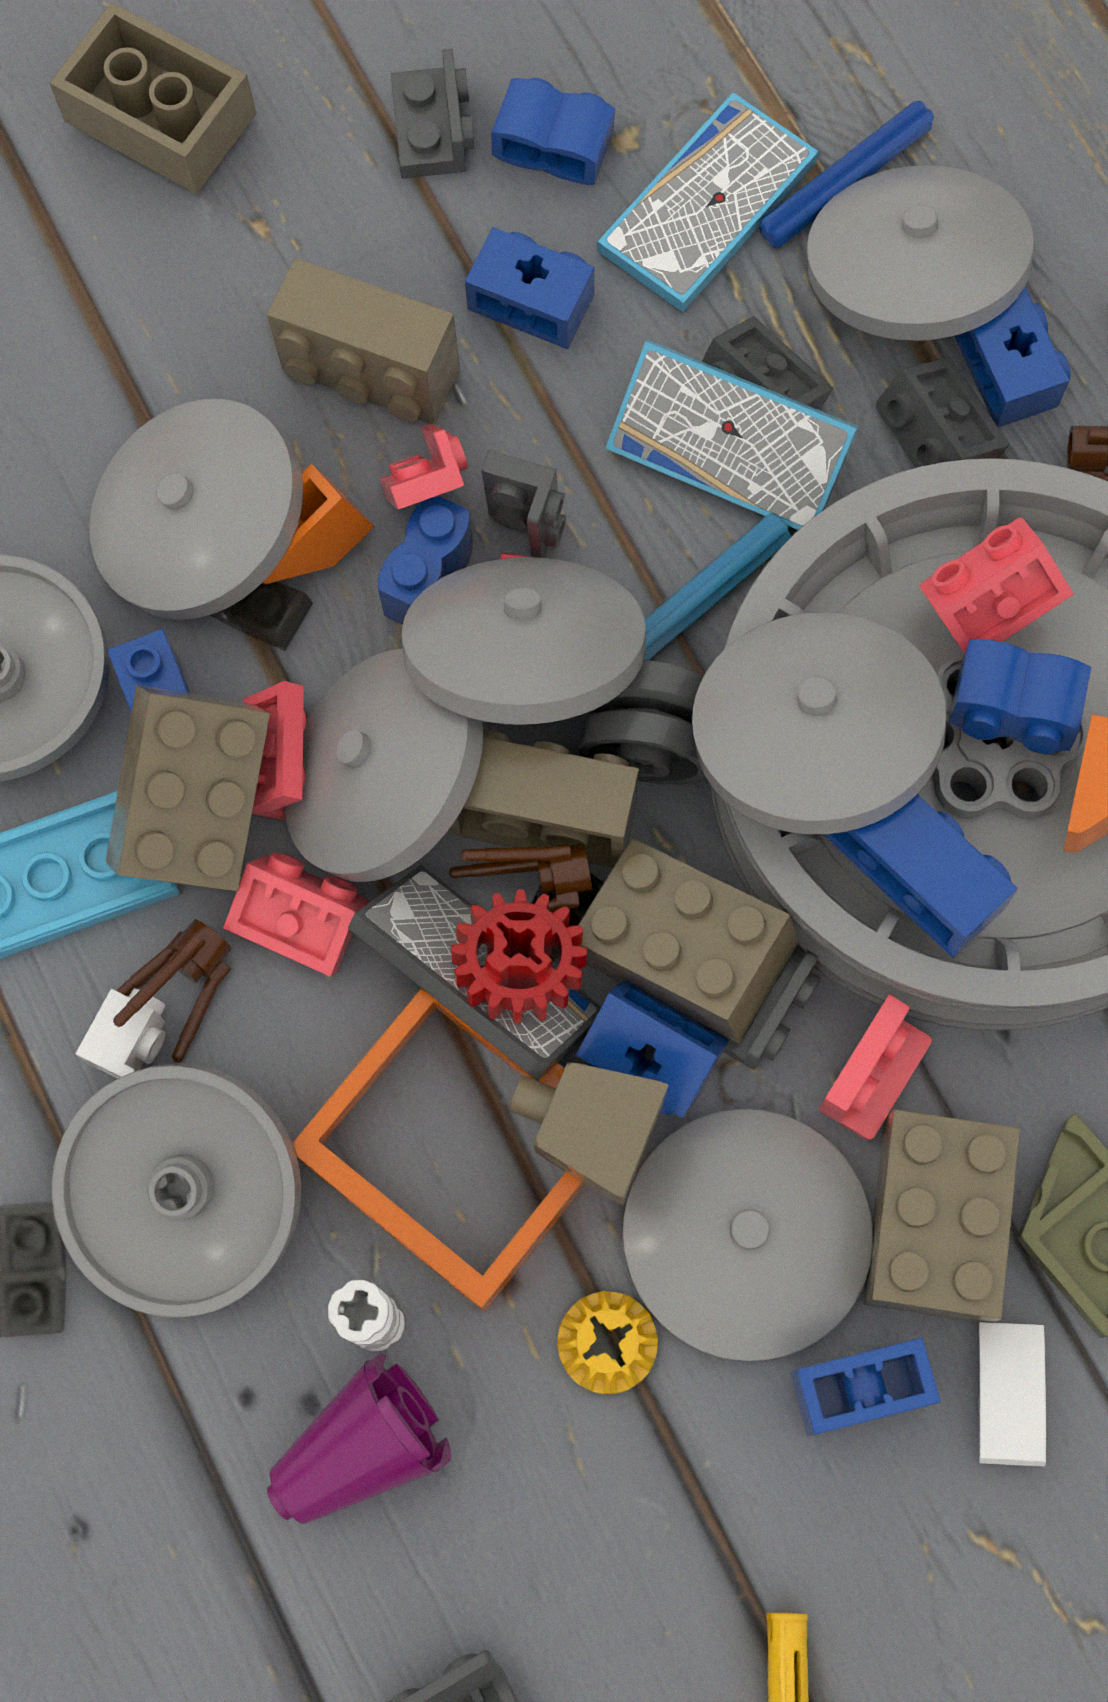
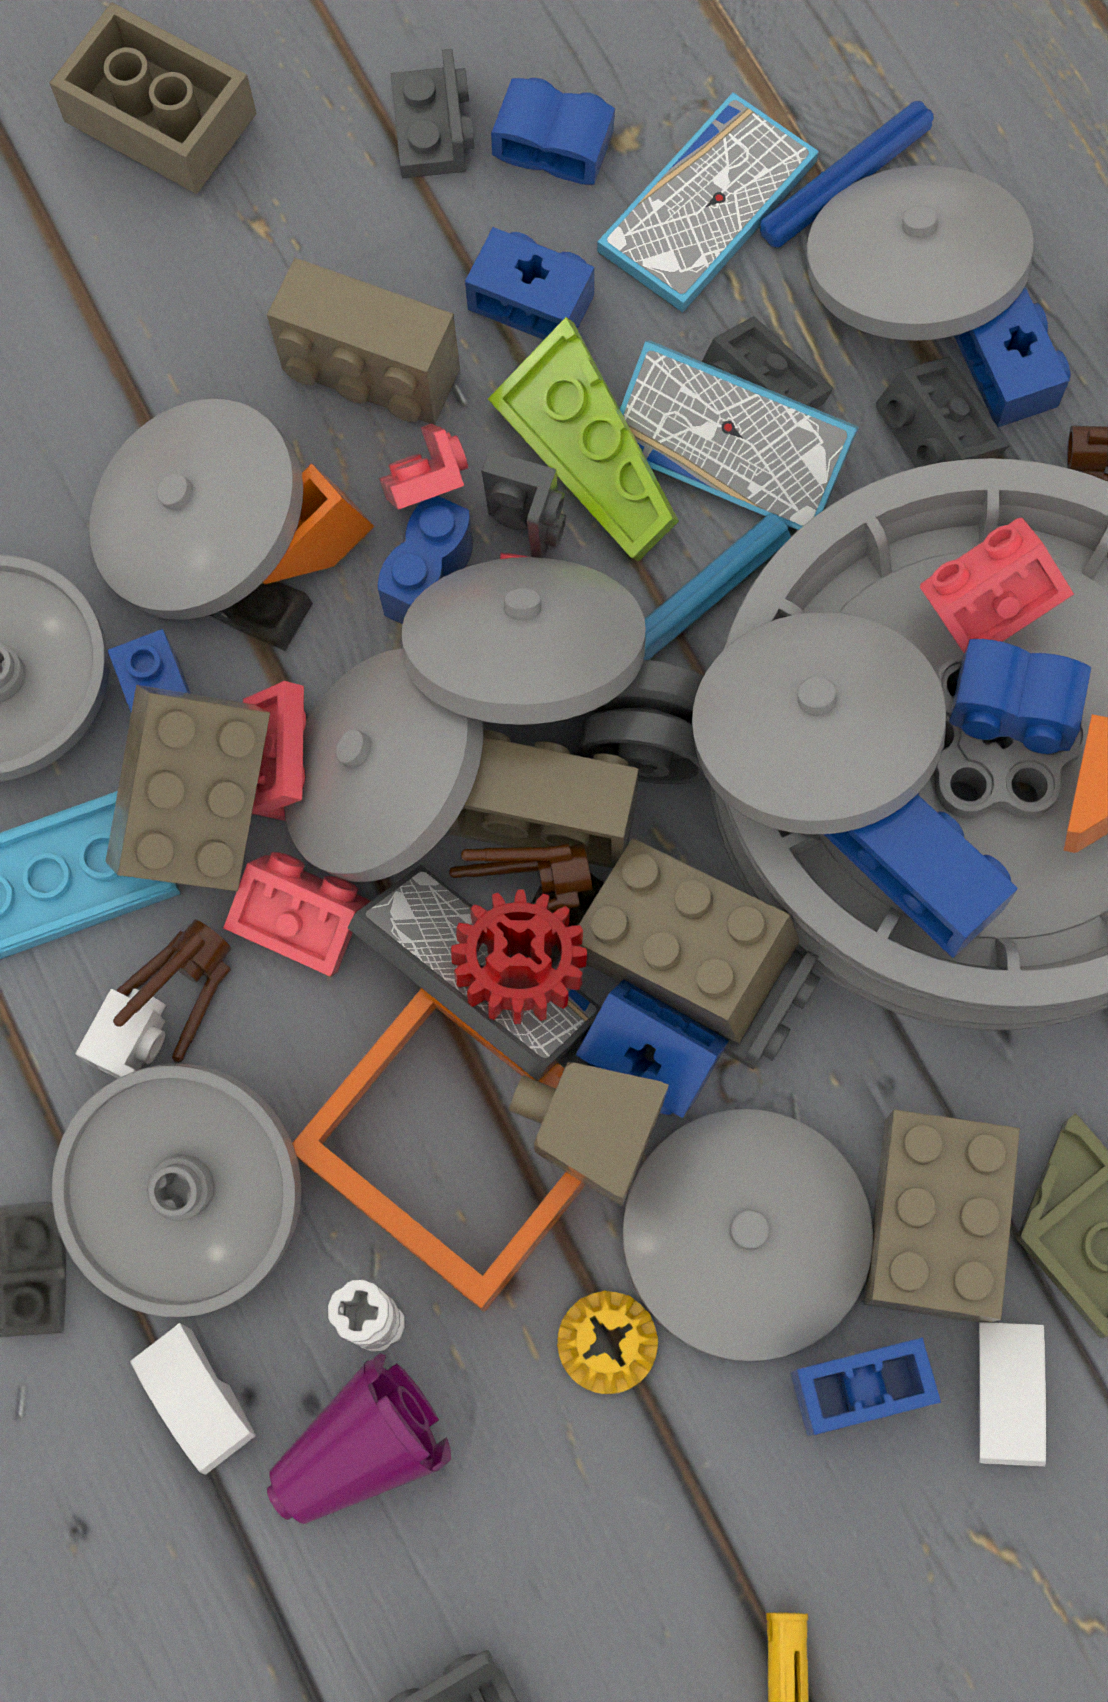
coral bracket [818,994,932,1141] -> none
none -> white slope [130,1323,256,1475]
none -> lime wing [488,317,679,561]

